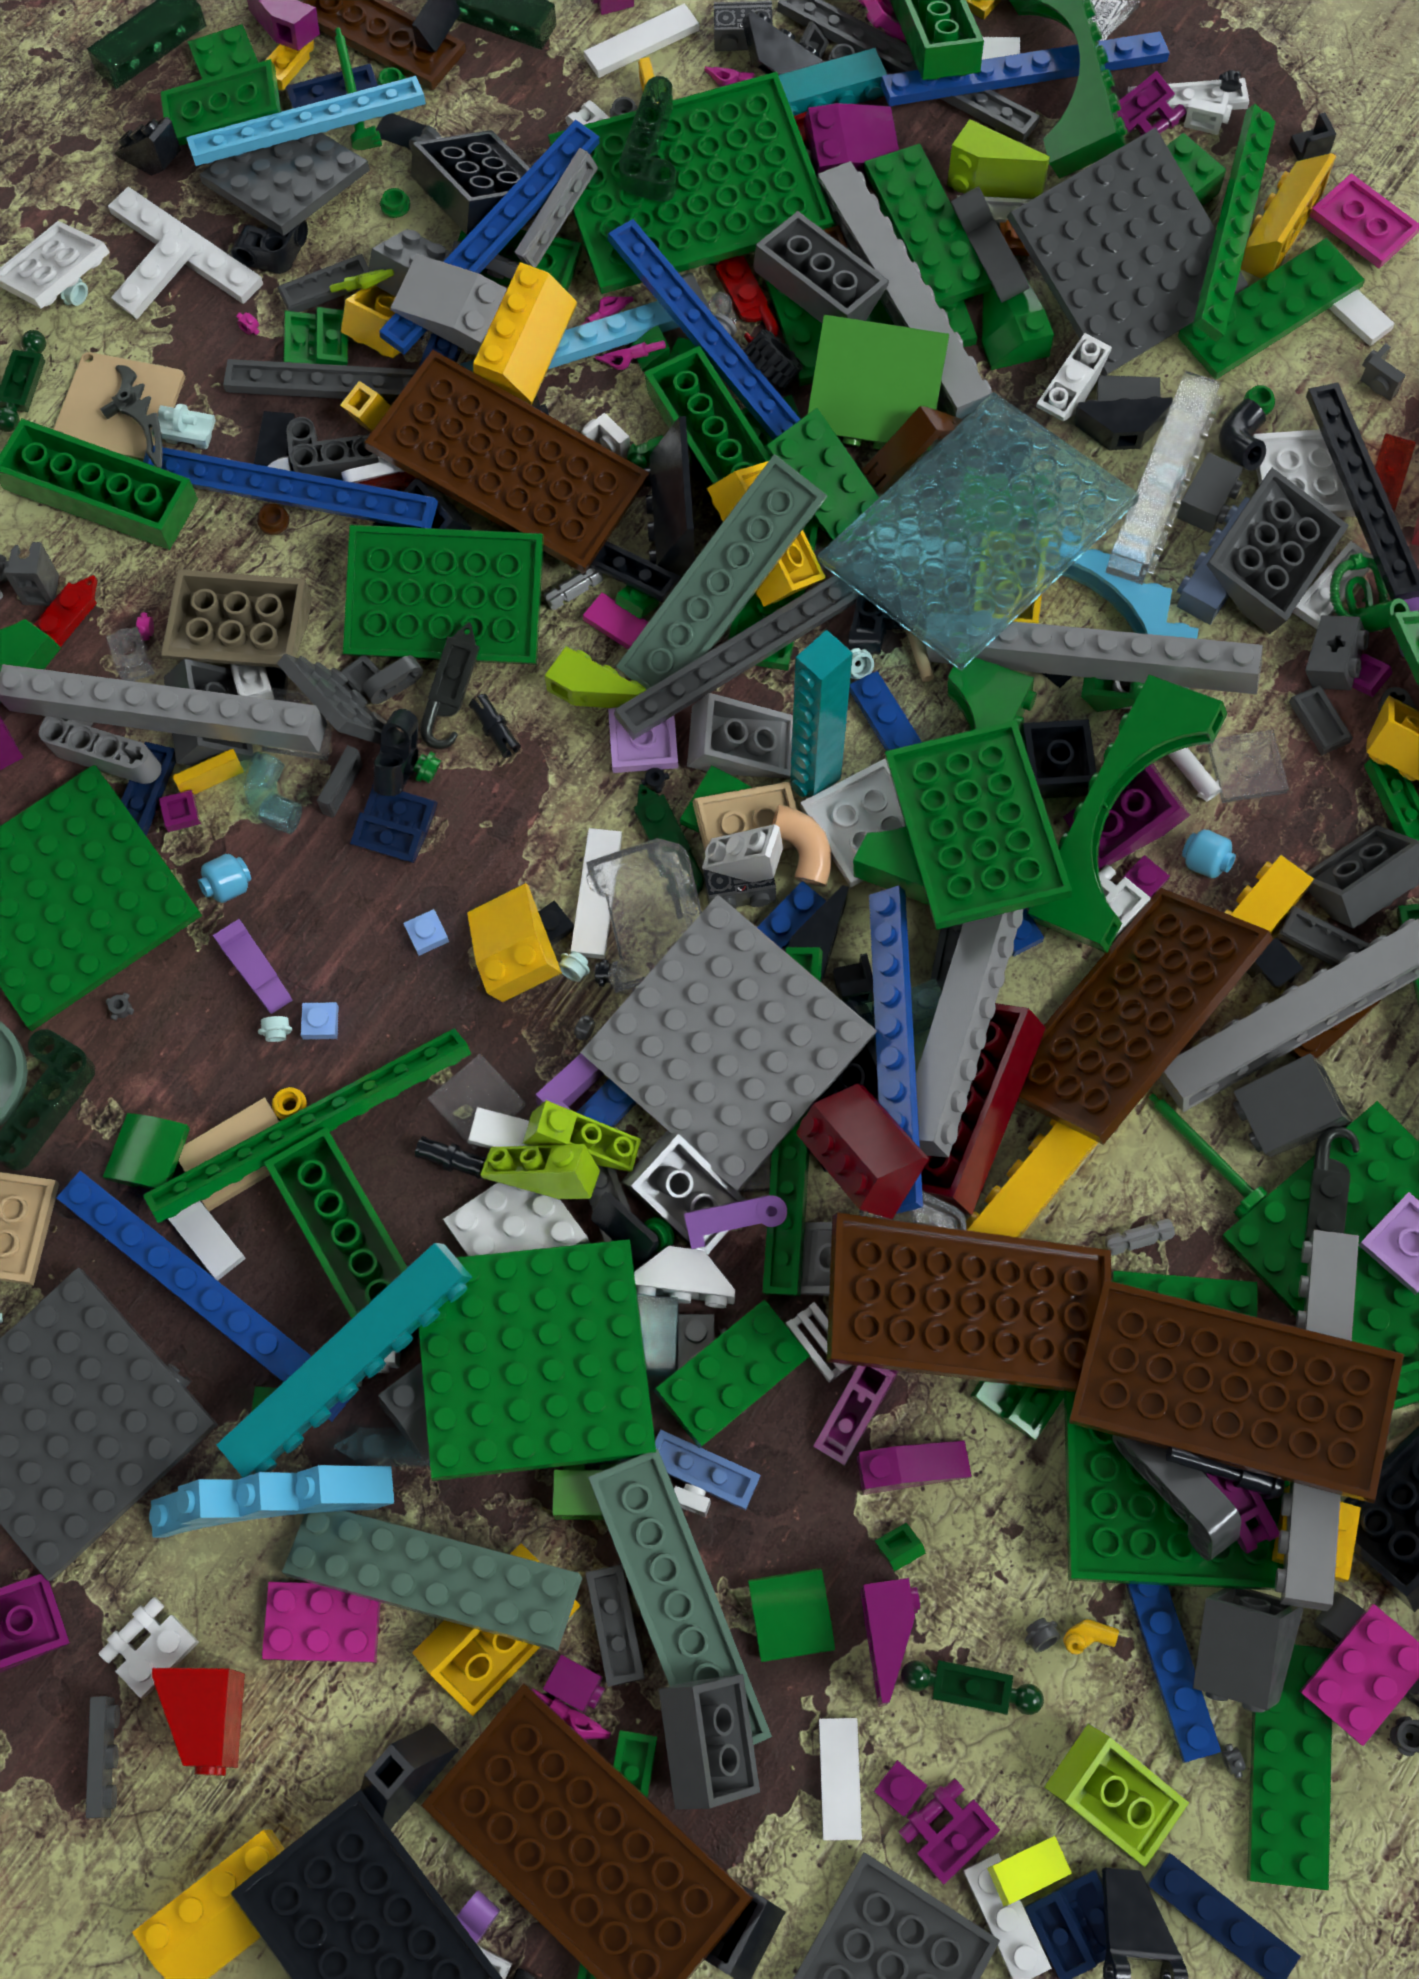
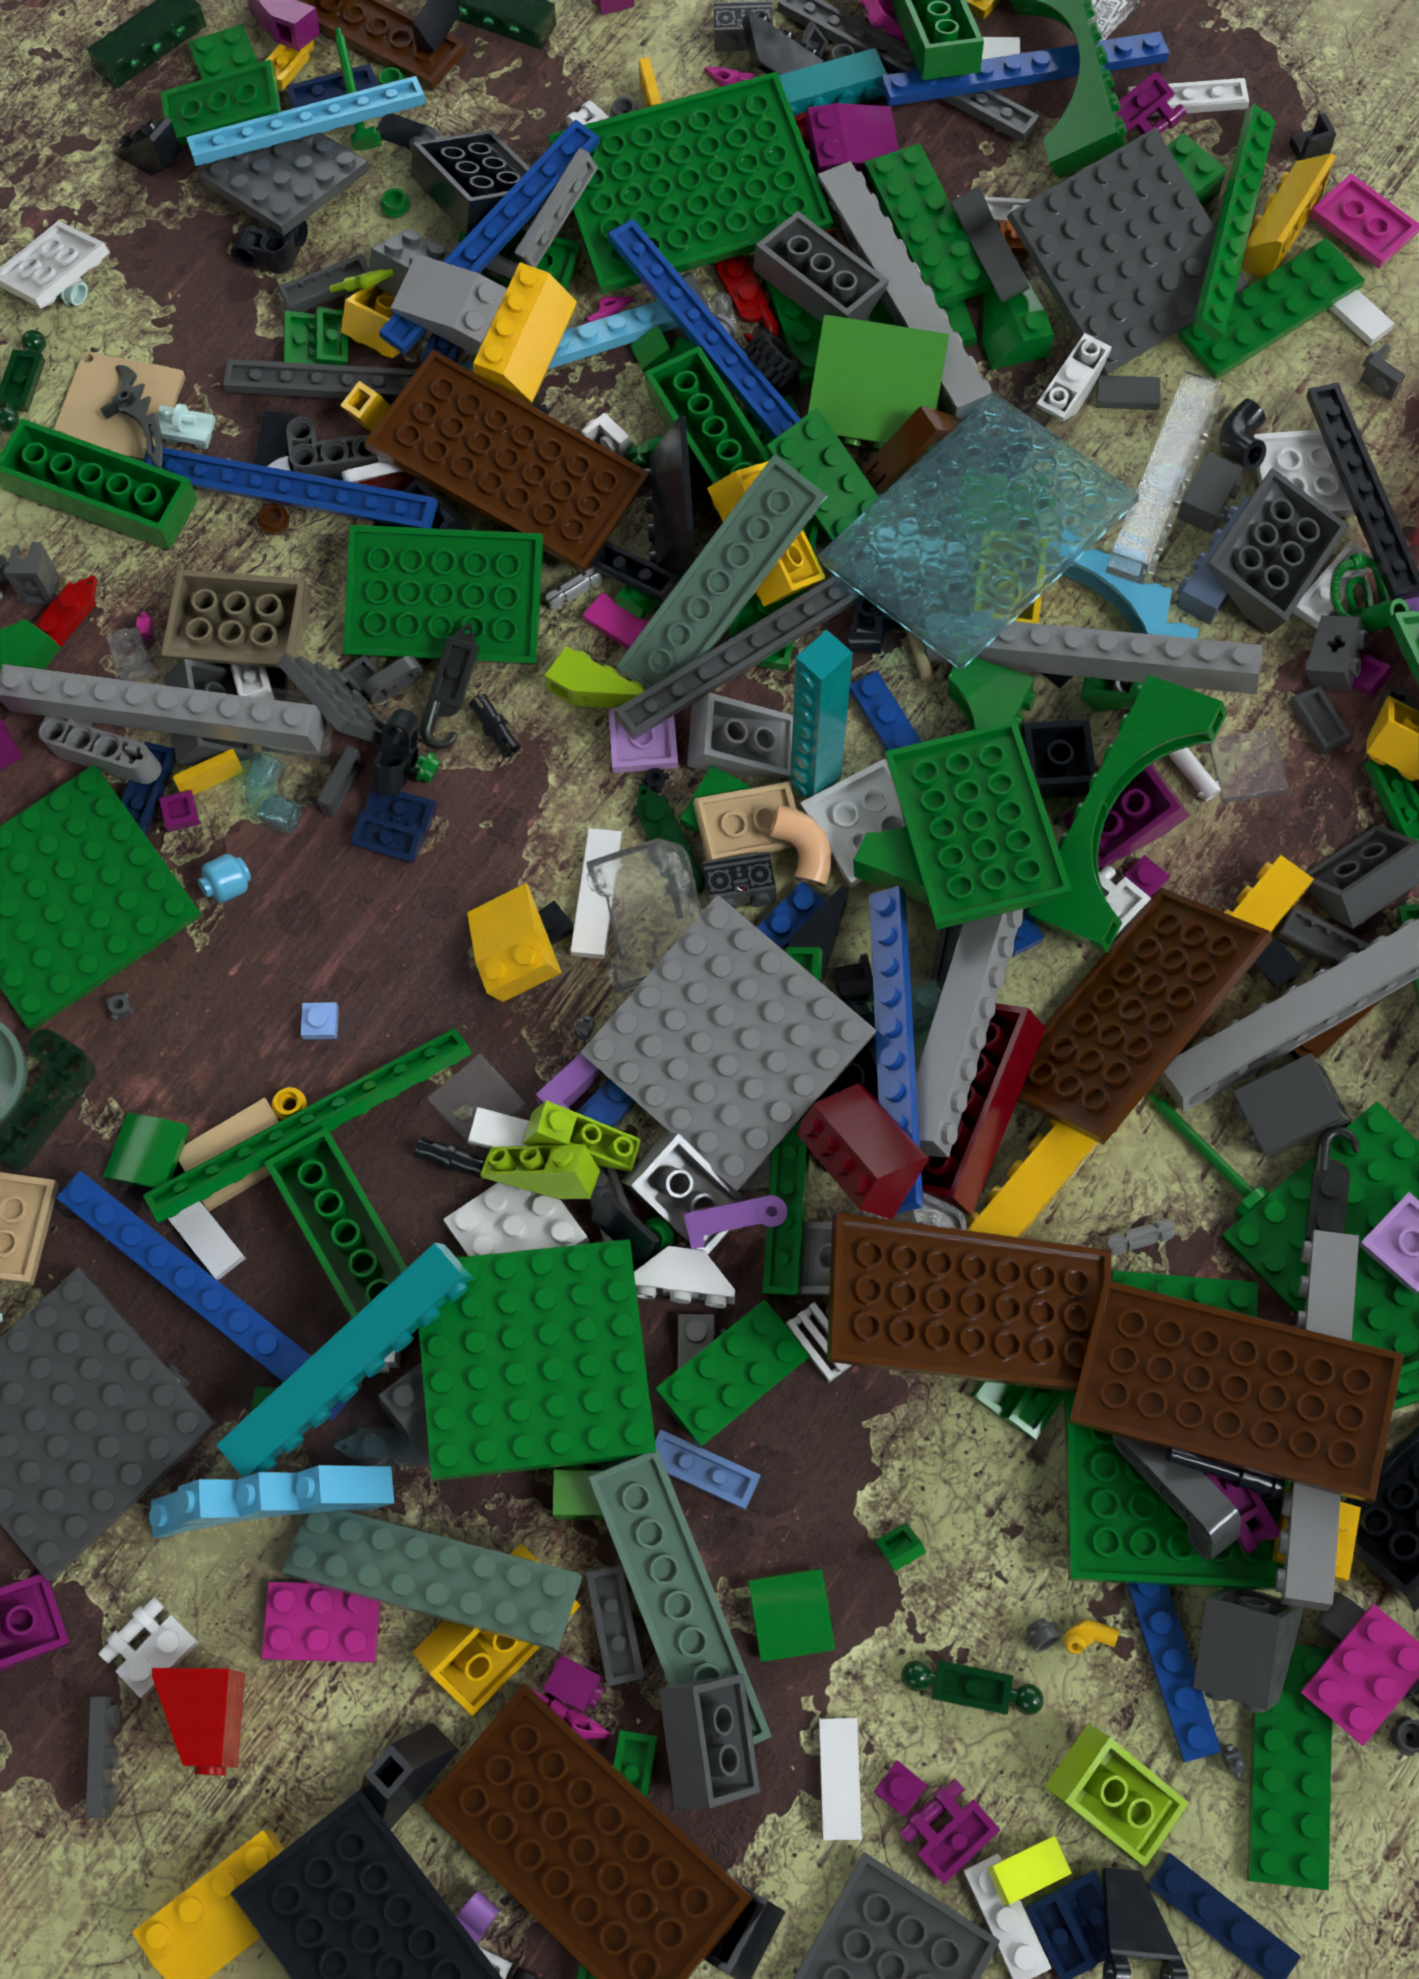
white plate [108,187,263,304] -> none
white plate [111,229,195,319] -> none
medium lavender leg [213,919,293,1014] -> none
dark pink piece [236,312,260,335] -> none
light aqua plate [258,1016,292,1042] -> none
light blue plate [403,909,449,956] -> none
light aqua plate [559,951,590,982] -> none
white tile [584,3,699,78] -> none
dark pink hand [595,340,666,370] -> none
black piece [595,960,612,987] -> none
clear green beam [619,76,676,202] -> none
clear light blue brick [637,1296,679,1376] -> none
white plate [674,1484,711,1518] -> none
white slope [702,824,783,882] -> none
magenta slope [813,1366,899,1466] -> none
light aqua plate [850,648,874,679] -> none
magenta slope [857,1440,972,1495] -> none
magenta slope [860,1578,920,1707] -> none
lime slope [947,119,1050,199] -> none
black slope [1074,396,1173,450] -> none
medium azure head [1182,829,1236,878] -> none
white bracket [1184,92,1233,135] -> none
black piece [1219,70,1242,92] -> none
green plate [1243,385,1275,415] -> none
clear red plate [1374,433,1416,512] -> none

